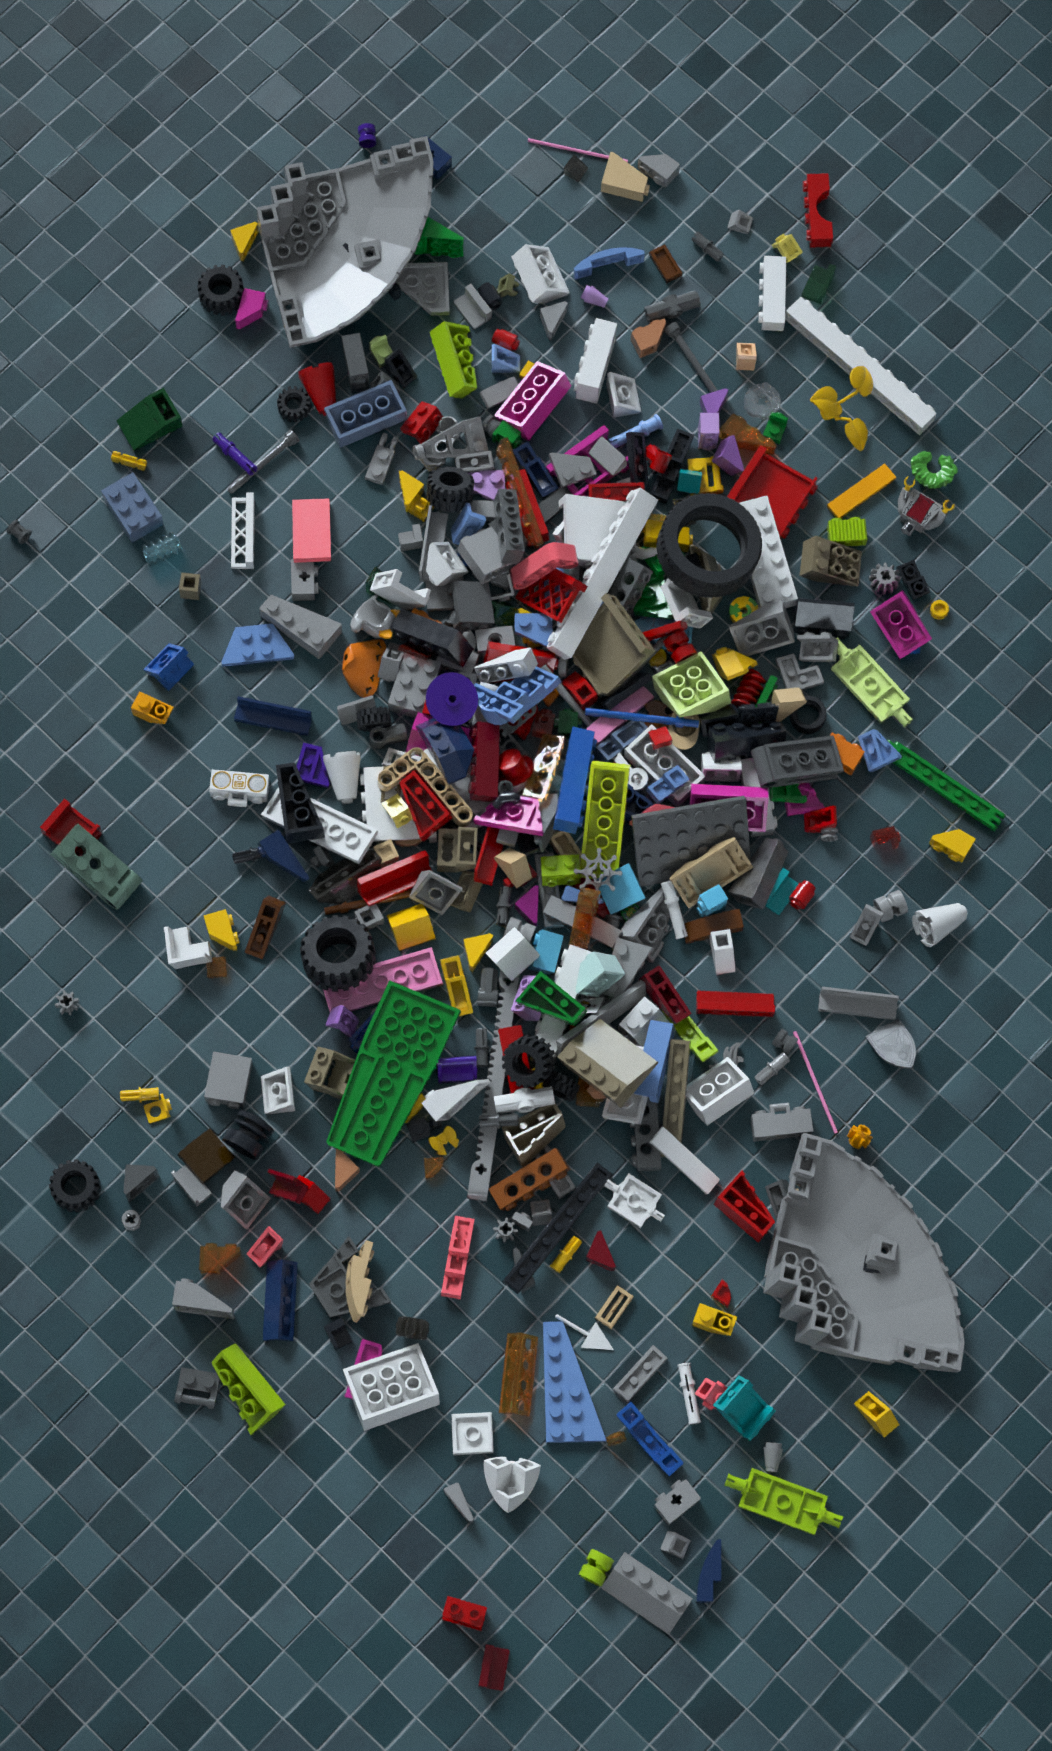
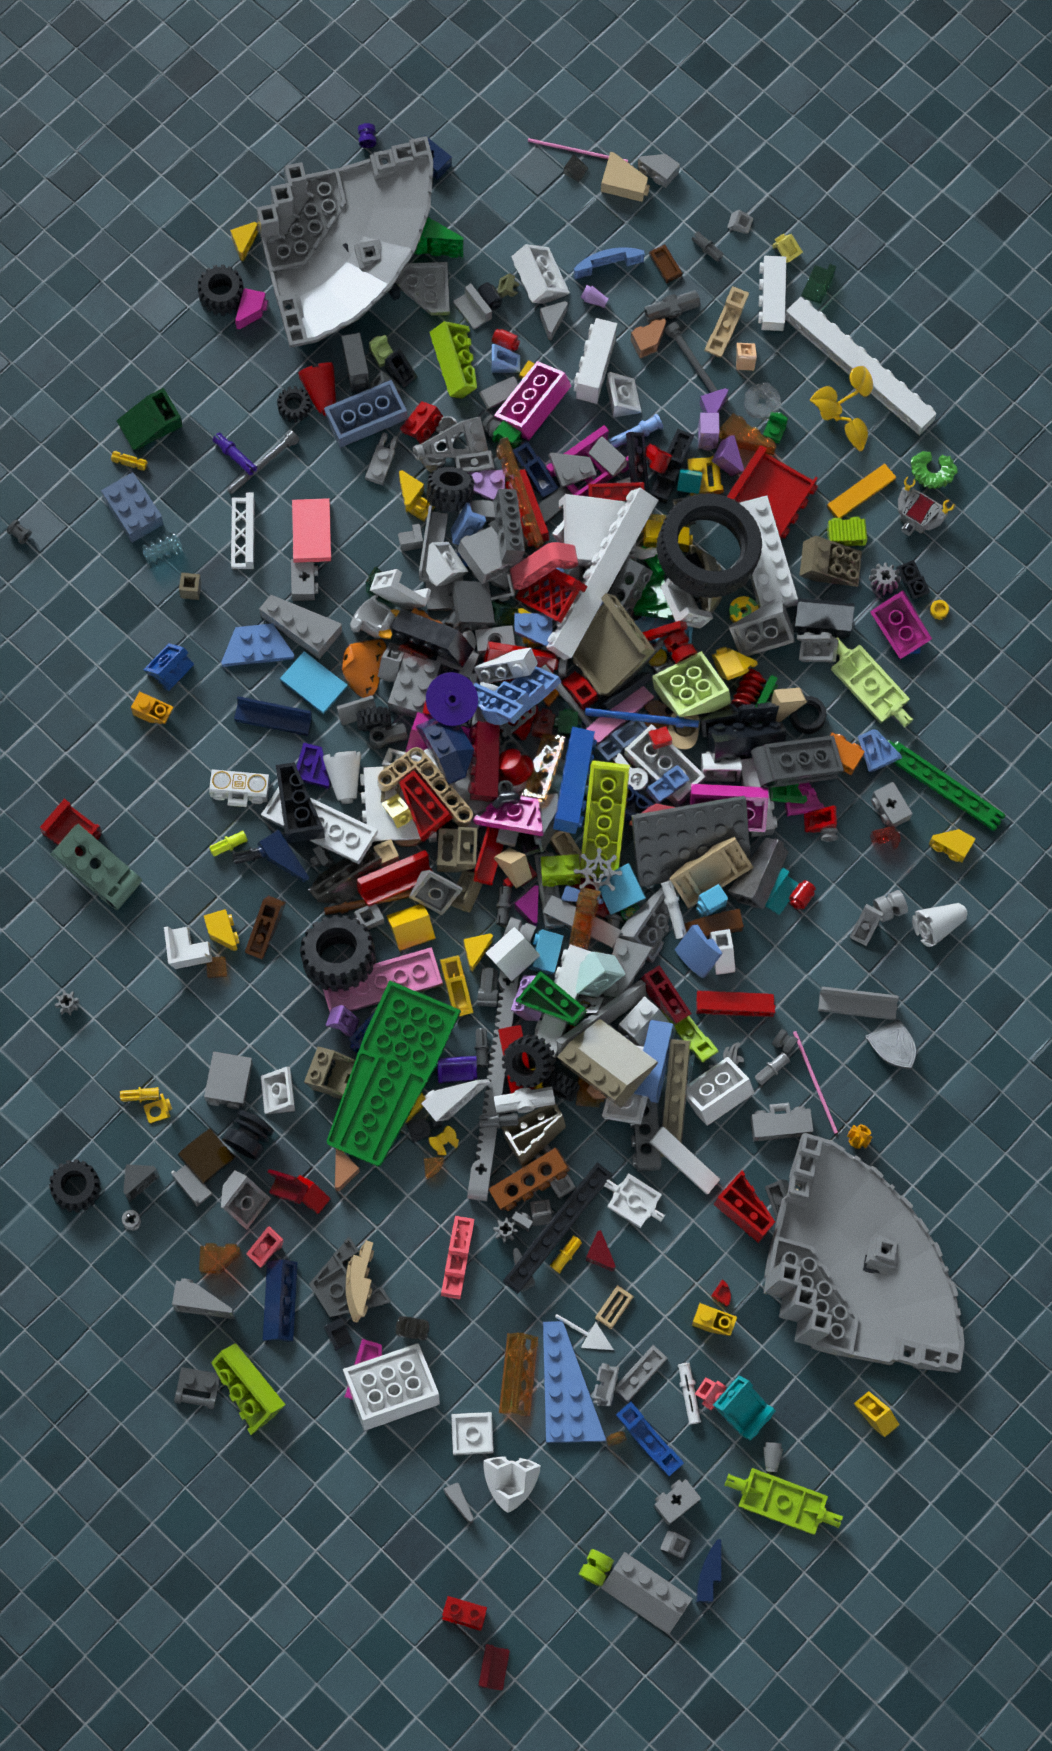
light grey plate [776,653,824,691] -> none
red arch [802,173,833,248] -> none
none -> neon yellow axle [209,831,248,856]
none -> medium azure tile [280,651,348,715]
none -> light grey hinge [592,1363,619,1406]
none -> medium blue slope [675,925,723,978]
none -> tan slope [704,286,749,358]
none -> light grey brick [871,782,912,830]

